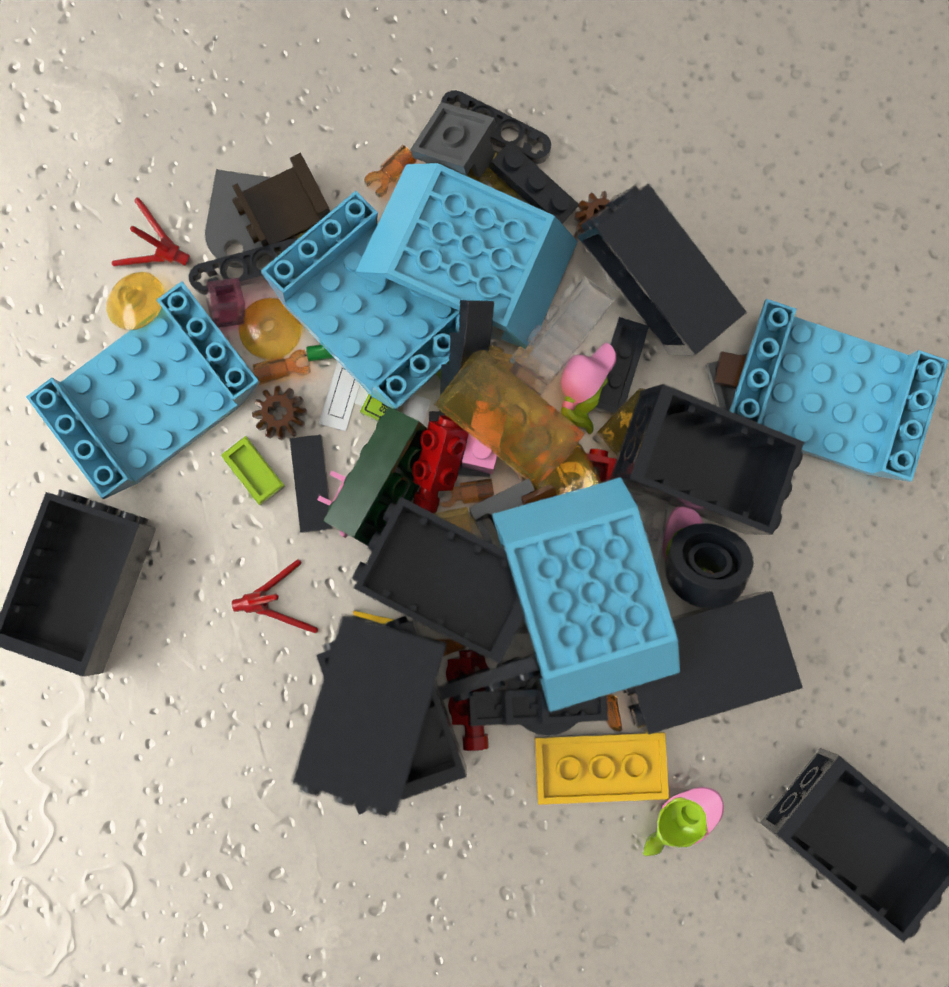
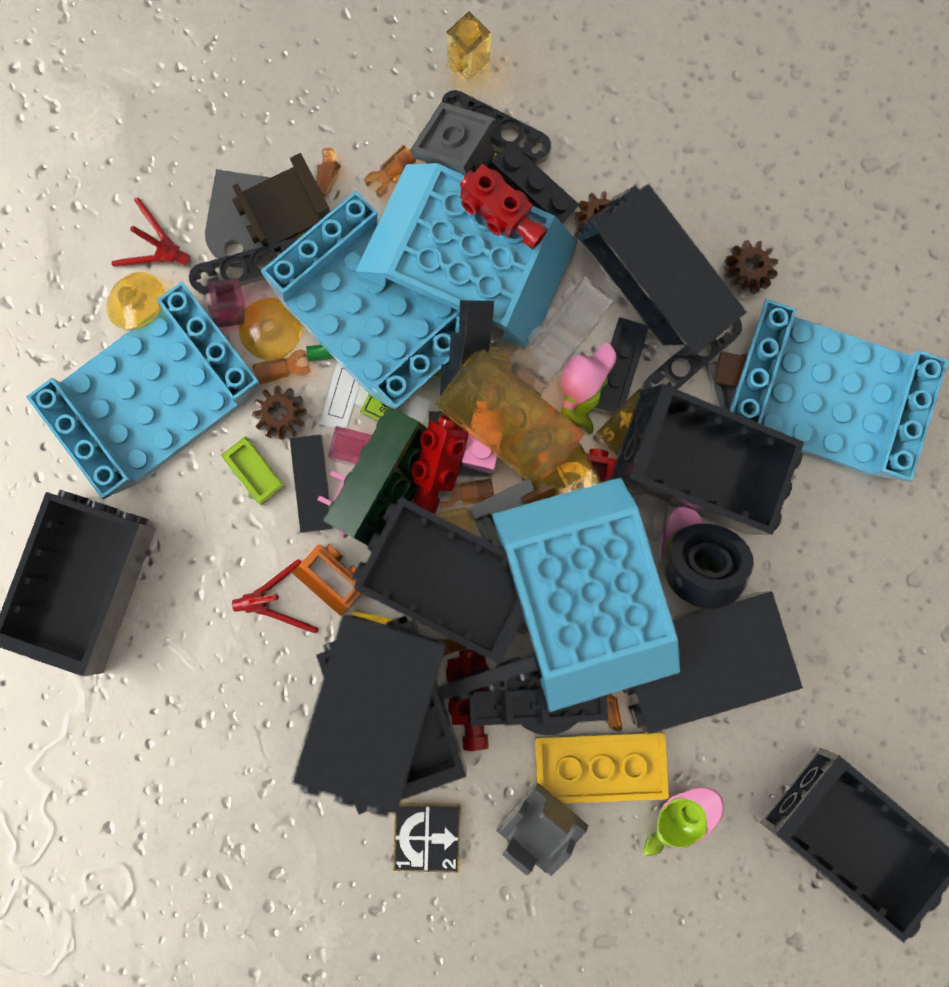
none -> orange window [291,544,363,616]
none -> clear orange bar [316,148,341,197]
none -> clear pink brick [328,426,372,466]
none -> tile [393,802,460,873]
none -> clear yellow brick [446,11,491,81]
none -> red brick [459,164,549,250]
none -> dark grey panel [496,783,589,876]
none -> black beam [641,319,742,390]
none -> reddish brown gear [724,240,778,295]

